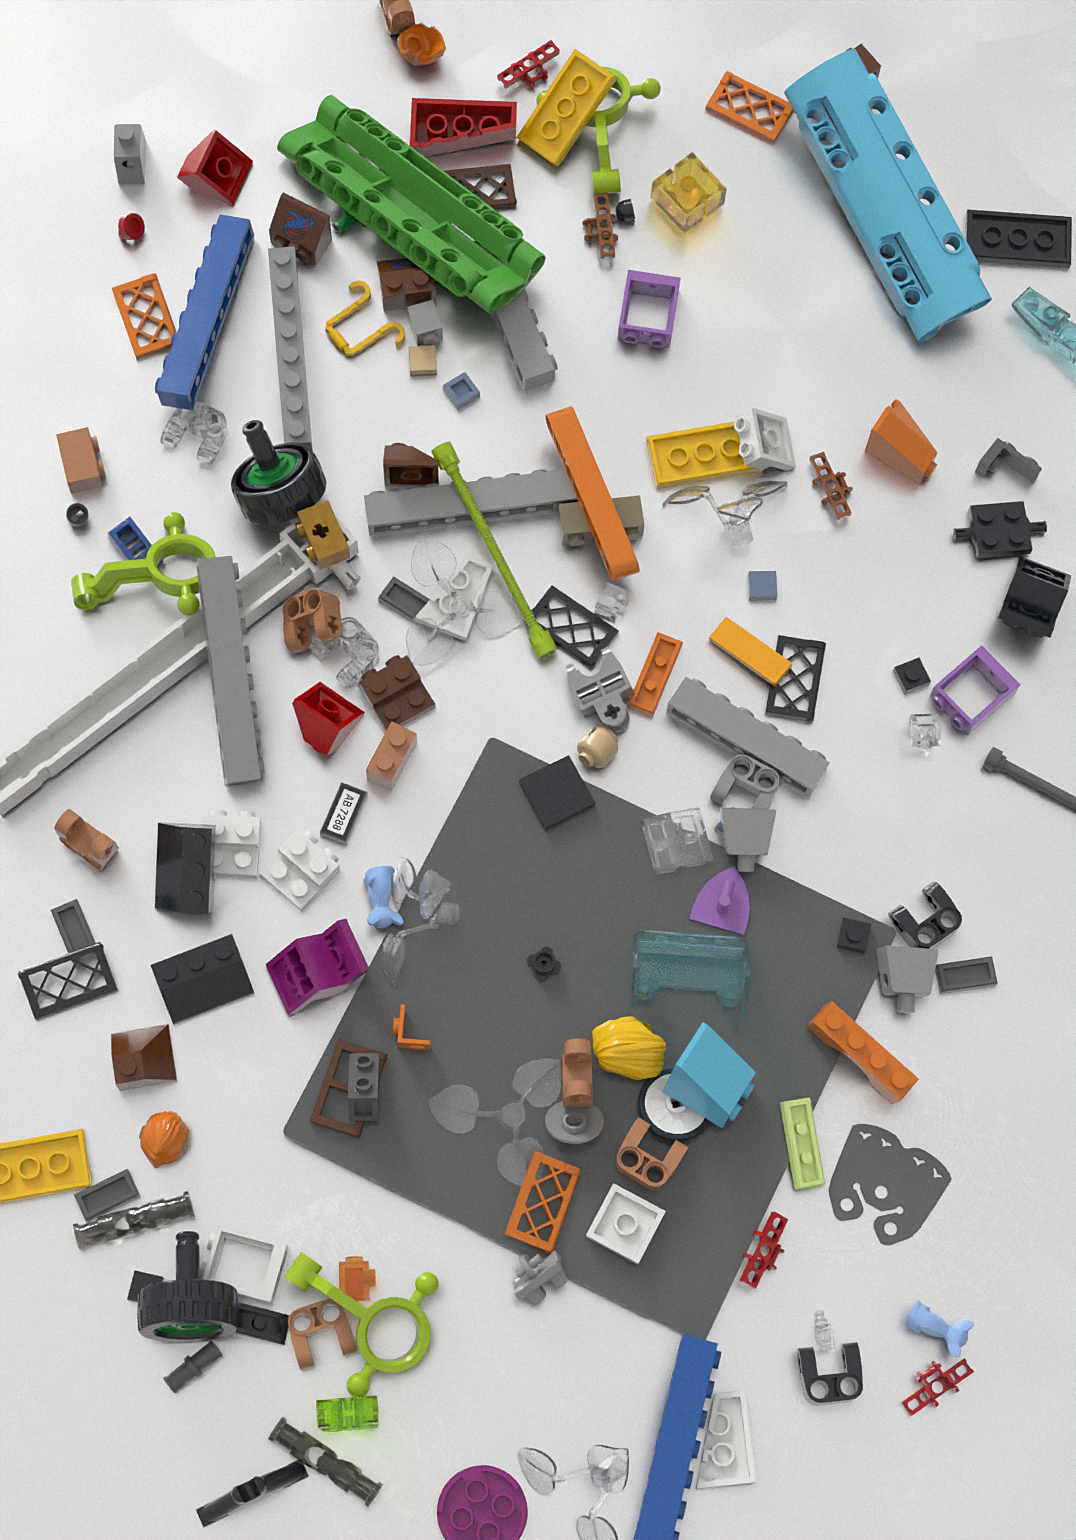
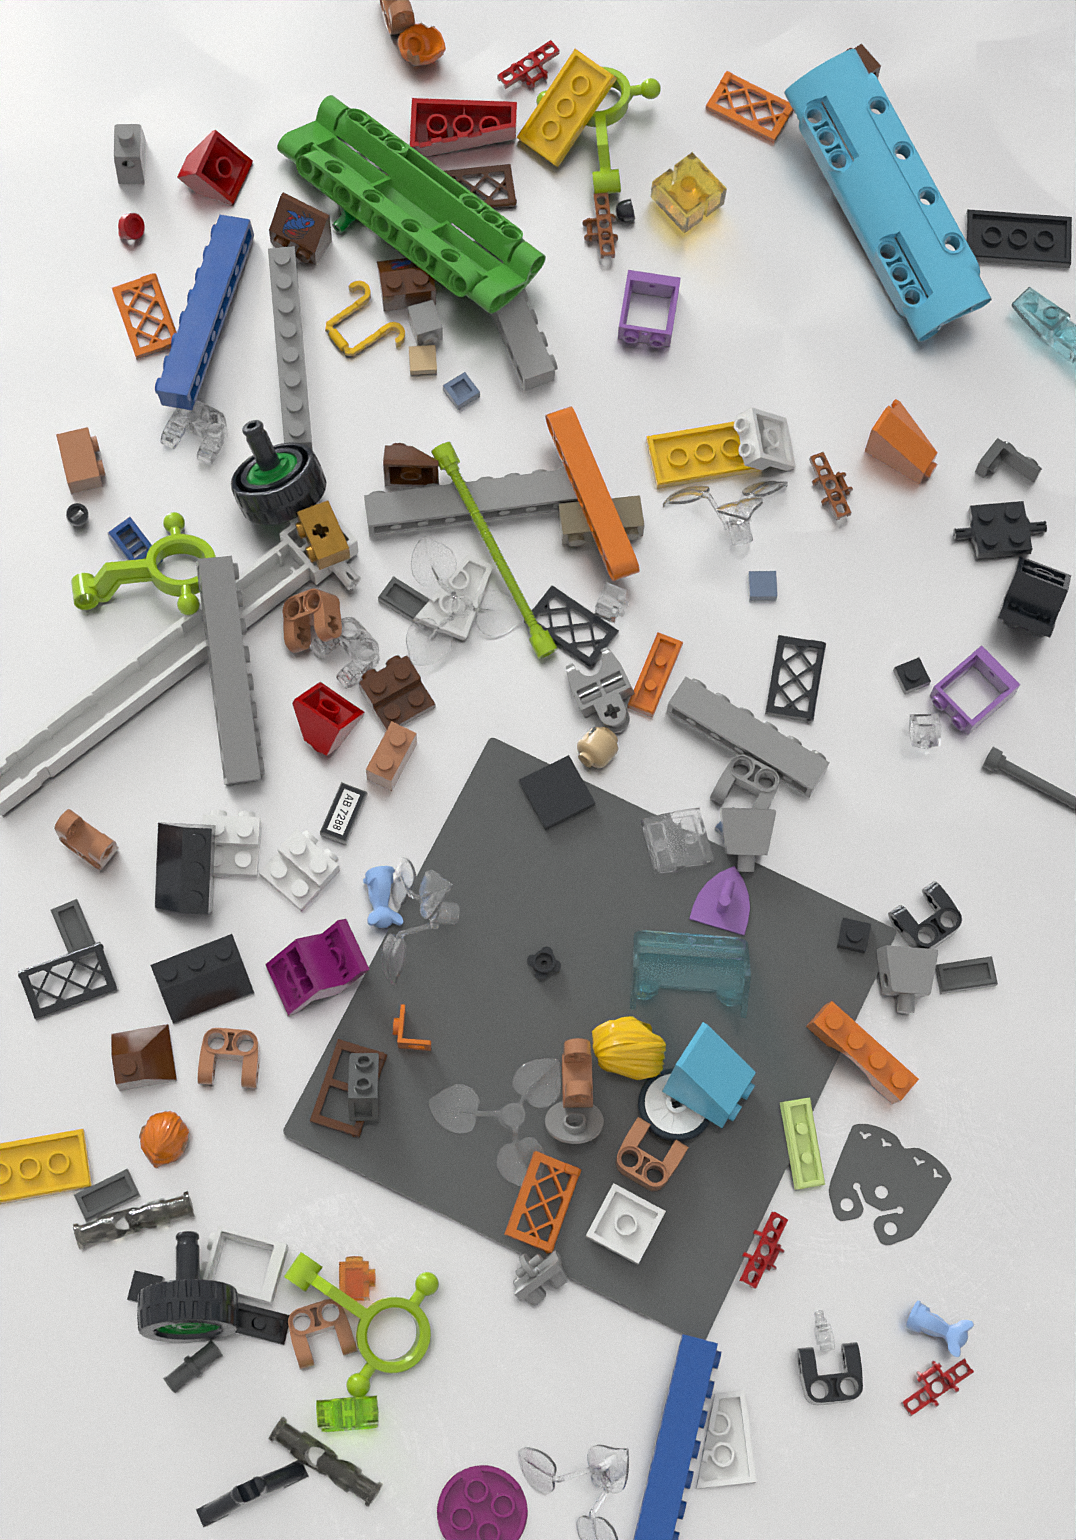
light orange tile [709,617,792,687] -> none
none -> nougat piece [198,1028,260,1088]

